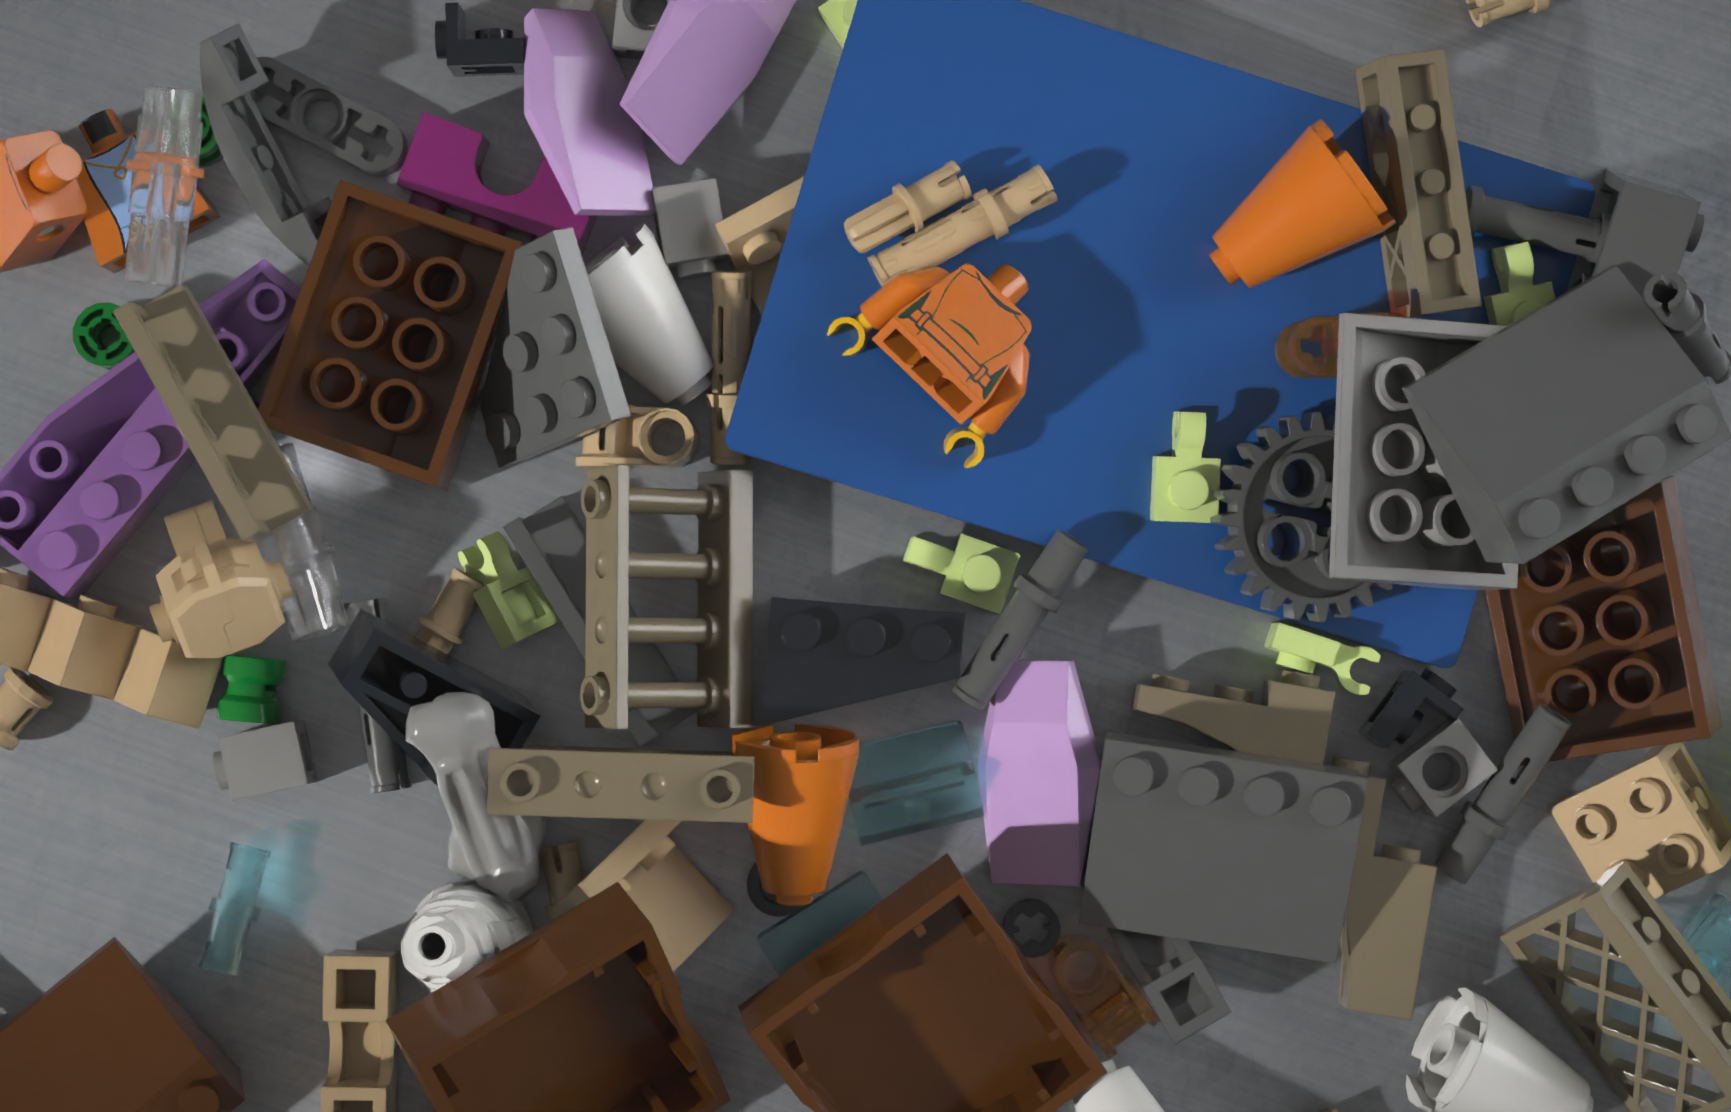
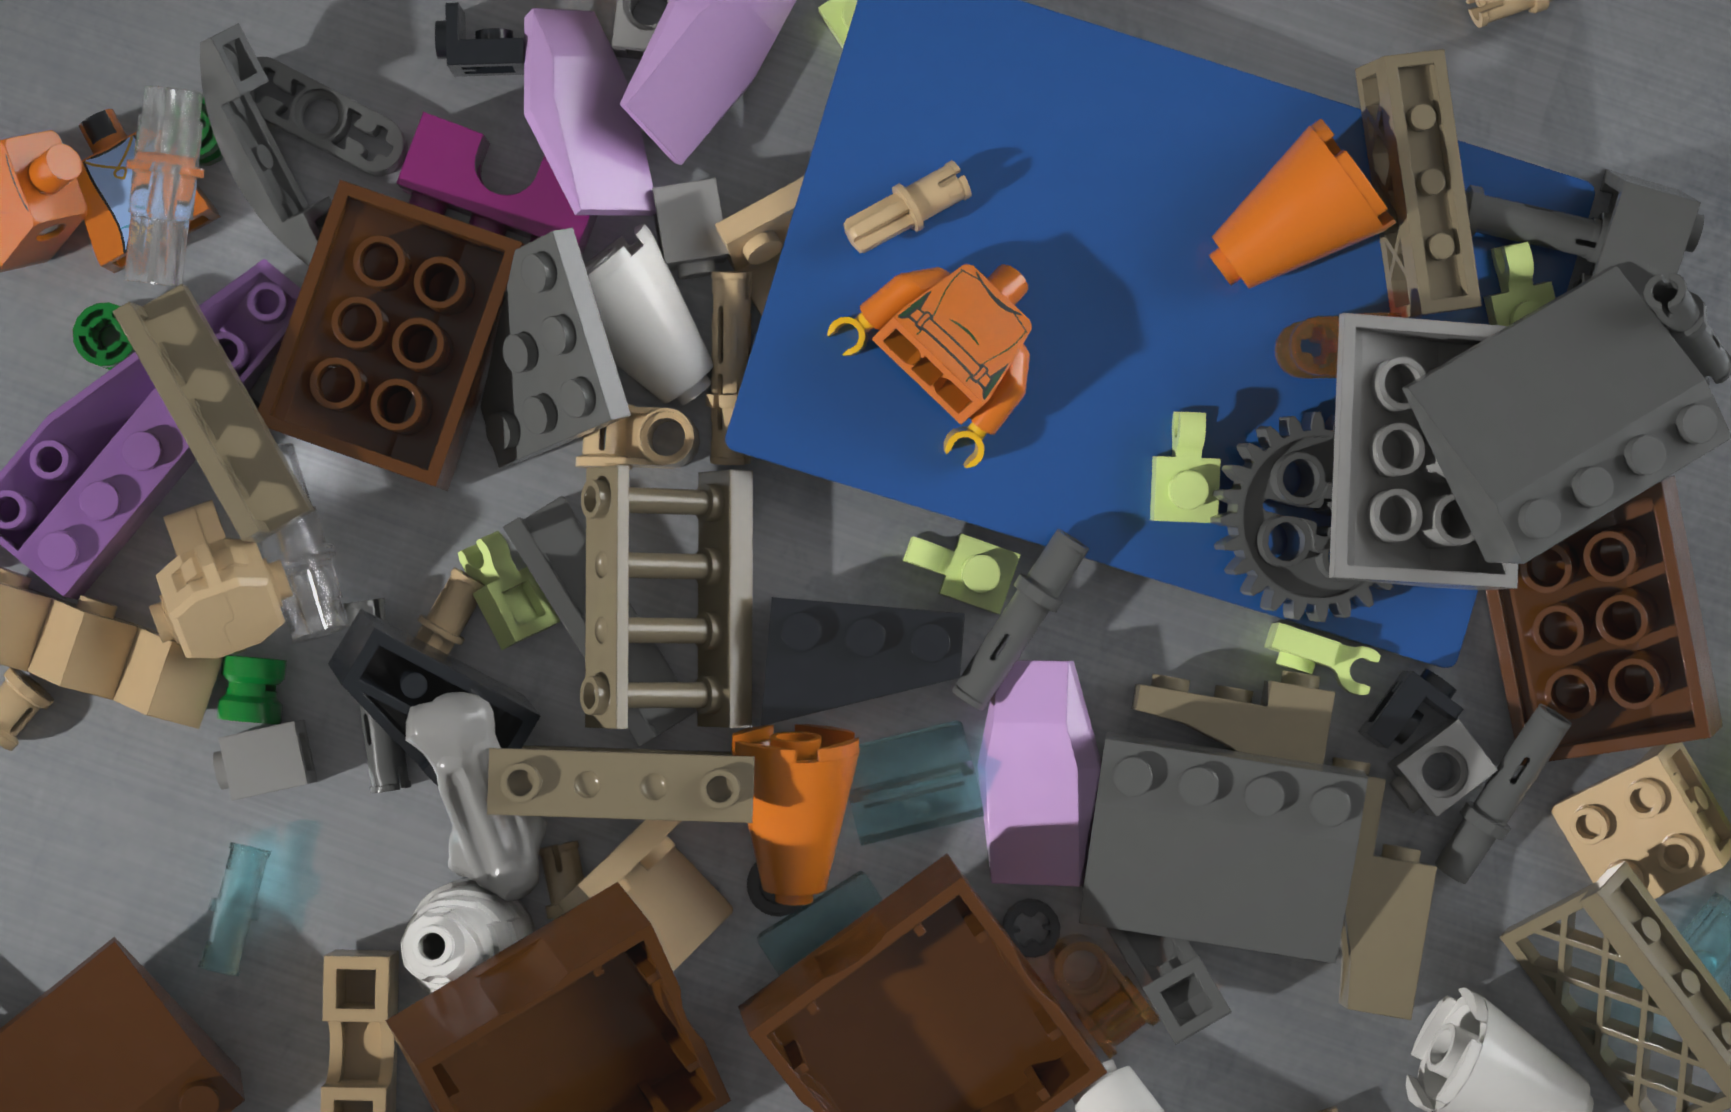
tan pin [867,164,1058,287] -> none

